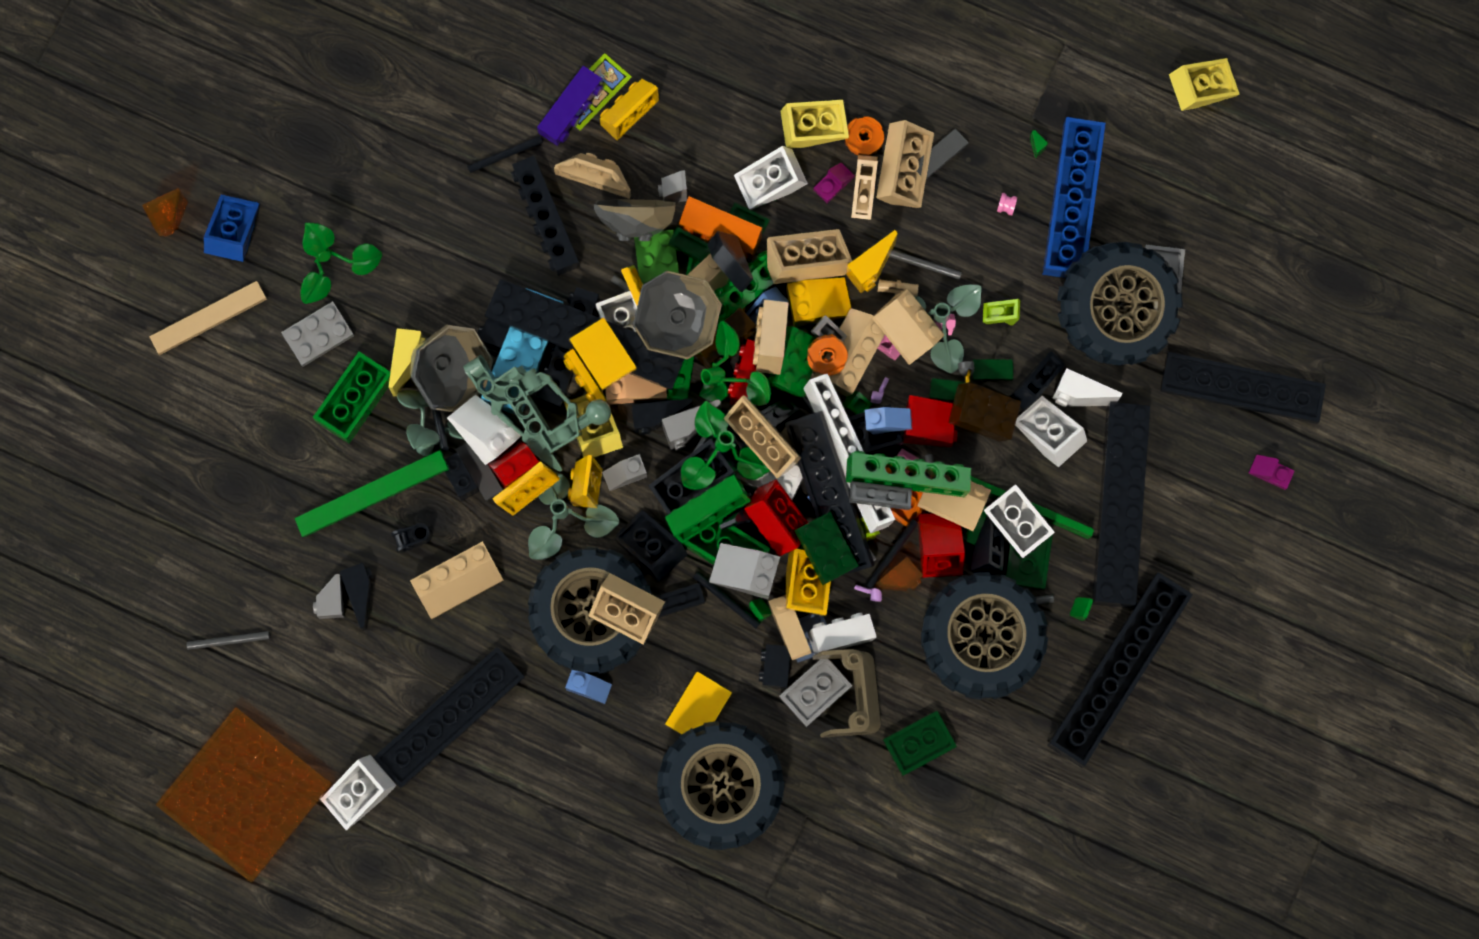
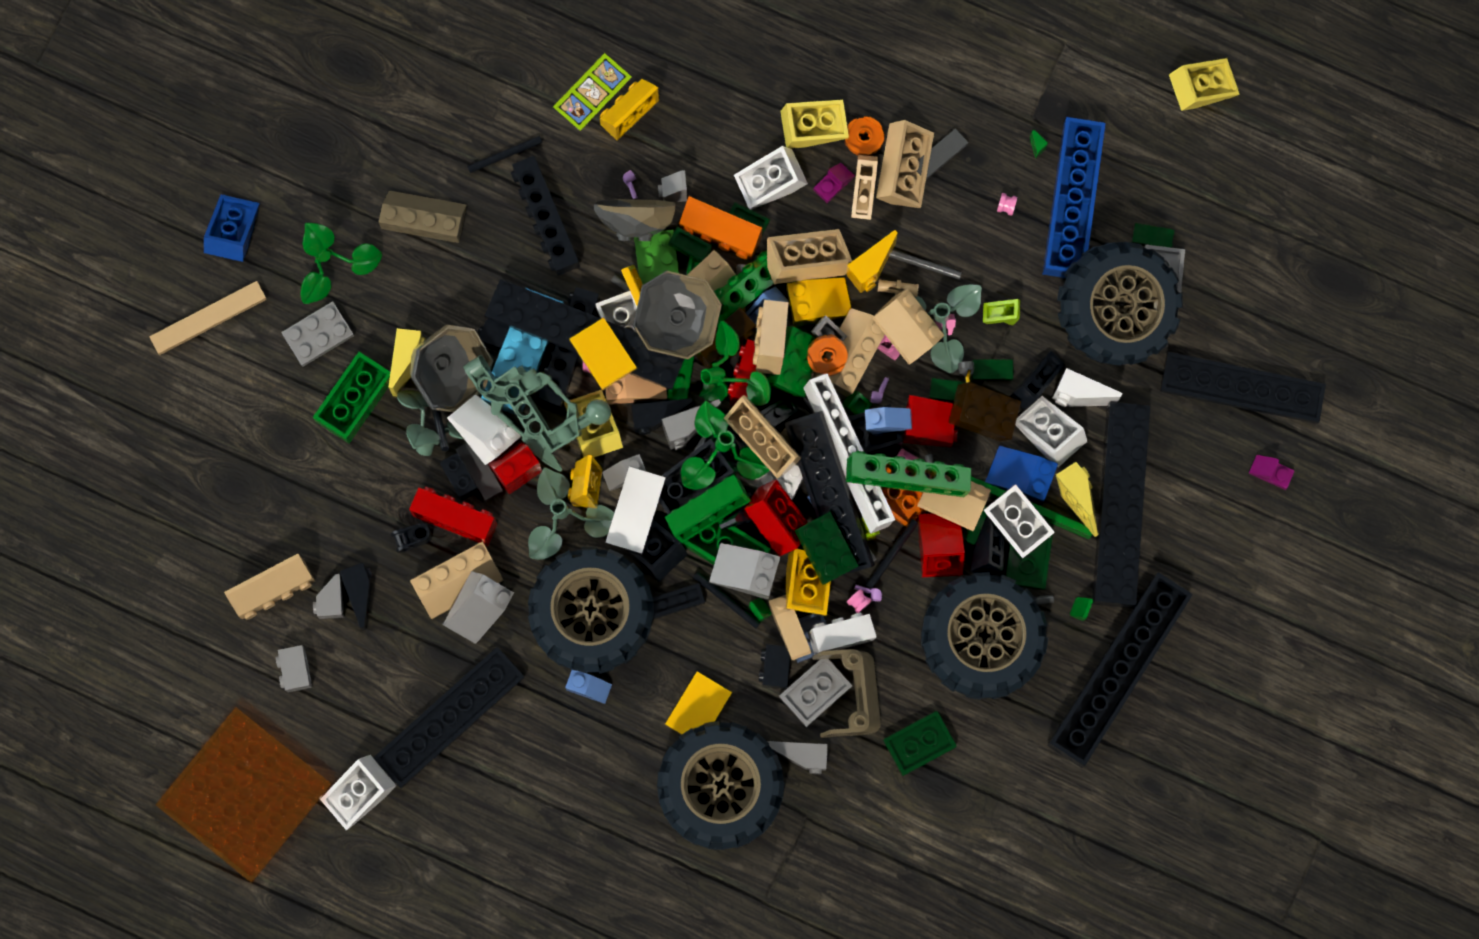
clear orange slope [142,188,188,237] -> none
dark grey bar [187,631,270,650] -> none
green tile [294,450,449,537] -> none
yellow tile [492,461,560,516] -> none
dark purple brick [537,66,604,146] -> none
tan wedge [554,153,631,199] -> none
yellow plate [563,349,606,402] -> none
tan slope [588,573,665,645] -> none
black slope [707,231,753,292] -> none
dark grey tile [849,481,912,510] -> none
clear orange slope [875,557,923,591] -> none
none -> tan slope [224,554,315,620]
none -> light grey brick [276,645,312,692]
none -> dark tan slope [379,191,467,243]
none -> red brick [409,487,498,547]
none -> light grey slope [443,571,514,644]
none -> white sticker [606,467,666,553]
none -> lavender hand [623,170,638,199]
none -> light grey slope [767,741,827,774]
none -> bright pink wheel [847,589,872,613]
none -> blue slope [985,446,1058,505]
none -> light yellow slope [1056,462,1098,537]
none -> dark green tile [1131,223,1174,248]

